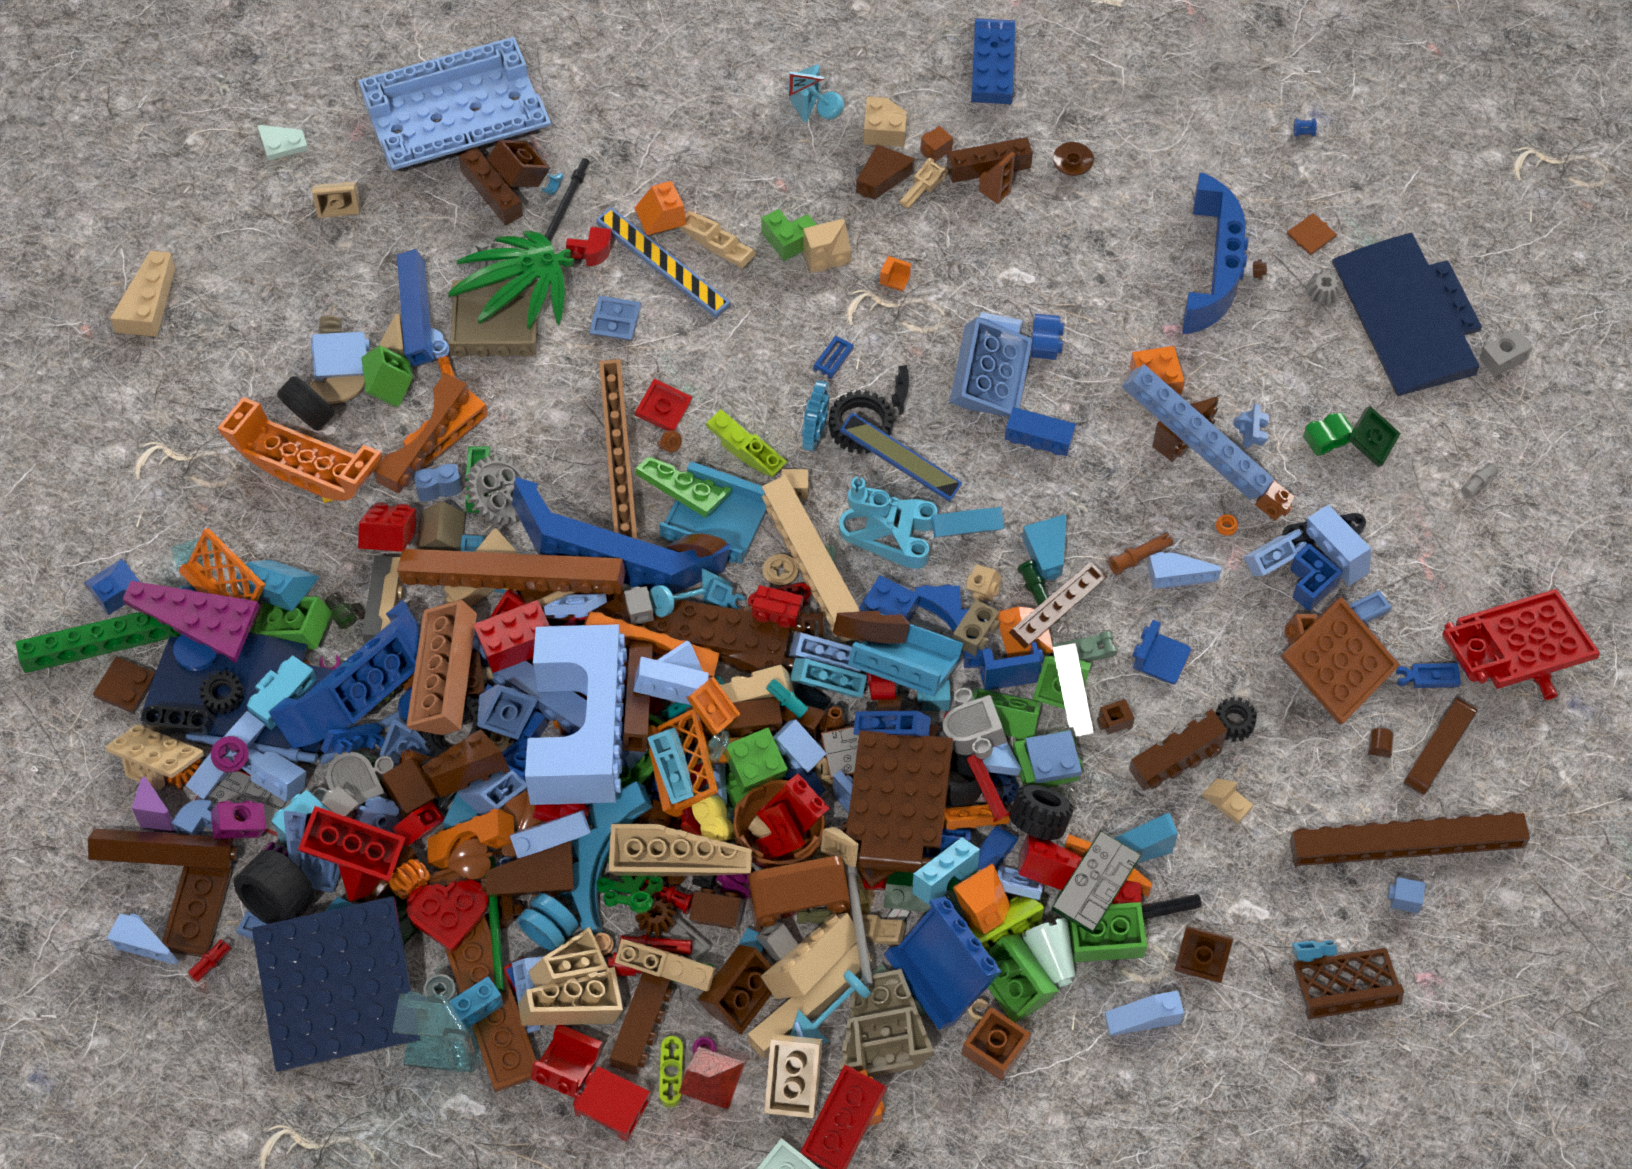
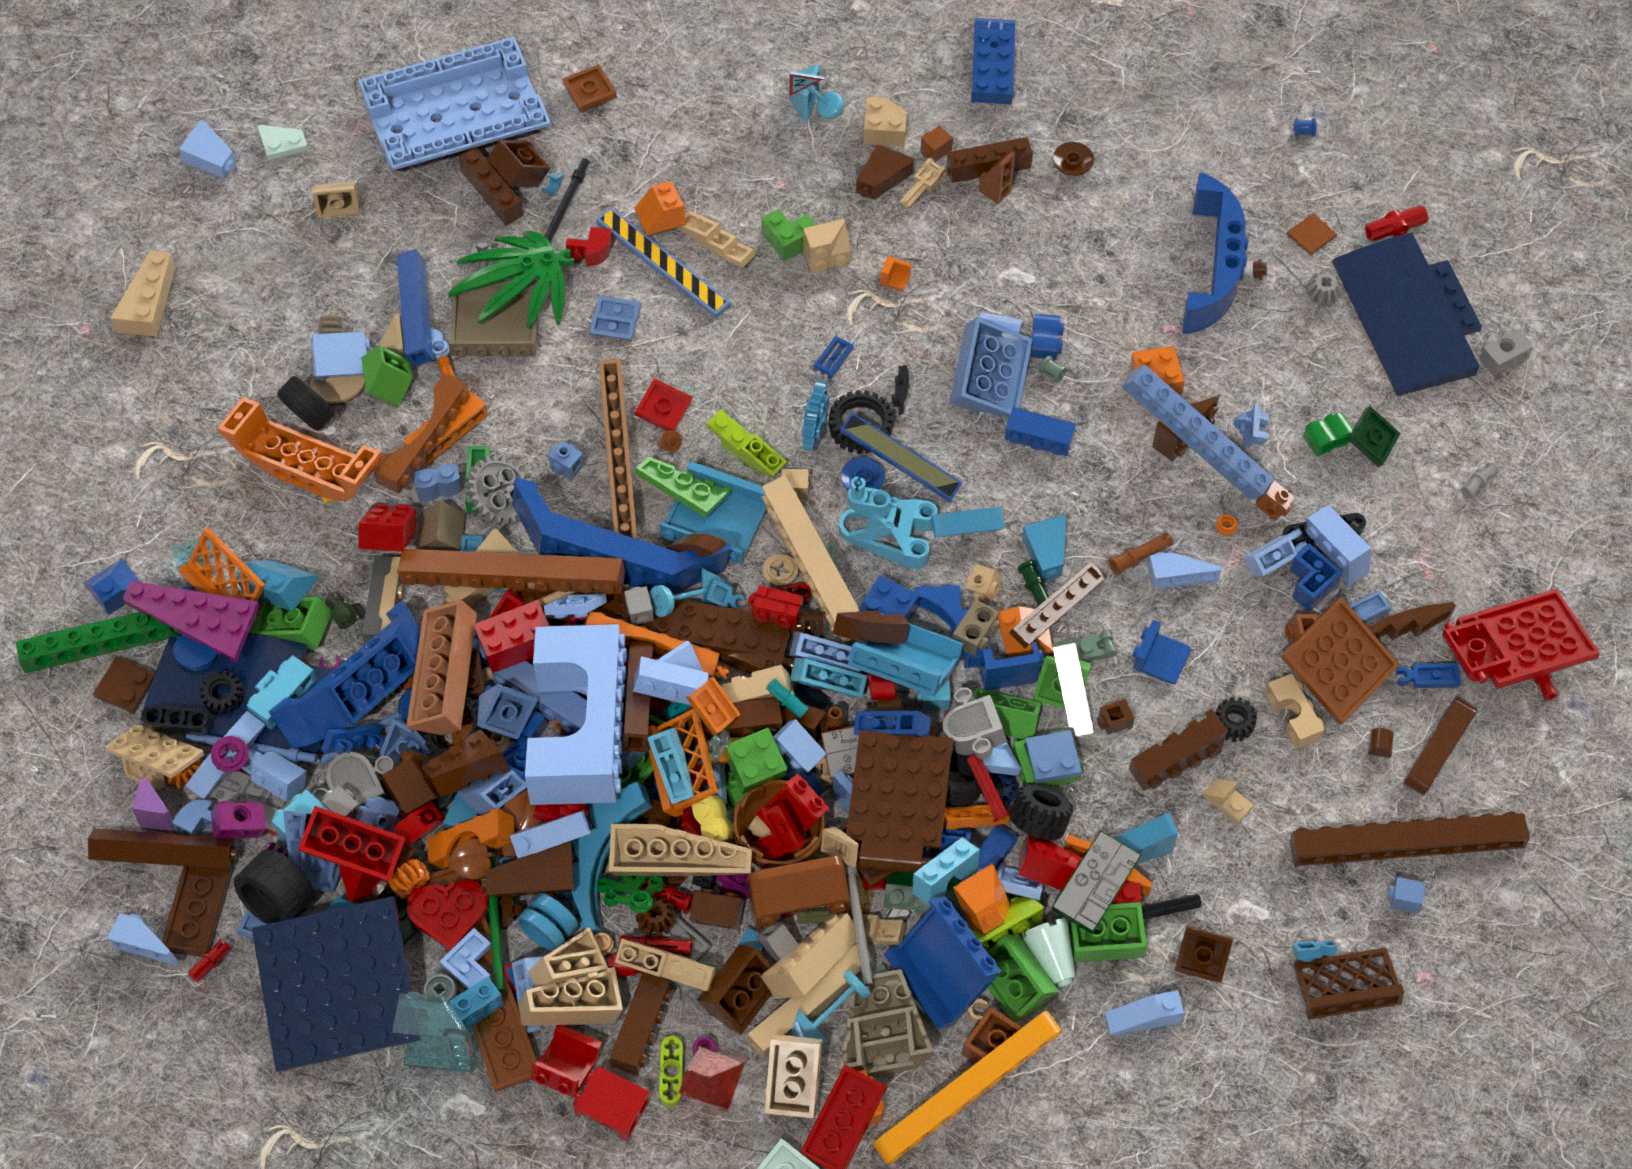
none -> light blue slope [179,120,236,179]
none -> light blue plate [439,928,492,989]
none -> dark orange piece [451,710,473,746]
none -> medium blue brick [548,440,584,480]
none -> dark orange plate [562,64,617,112]
none -> orange axle [715,663,729,680]
none -> blue dish [841,457,885,491]
none -> light orange beam [873,1011,1062,1165]
none -> sand green bush [1038,356,1067,383]
none -> tan arch [1265,674,1325,750]
none -> red piece [1364,205,1429,242]
none -> reddish brown slope [1368,602,1456,641]

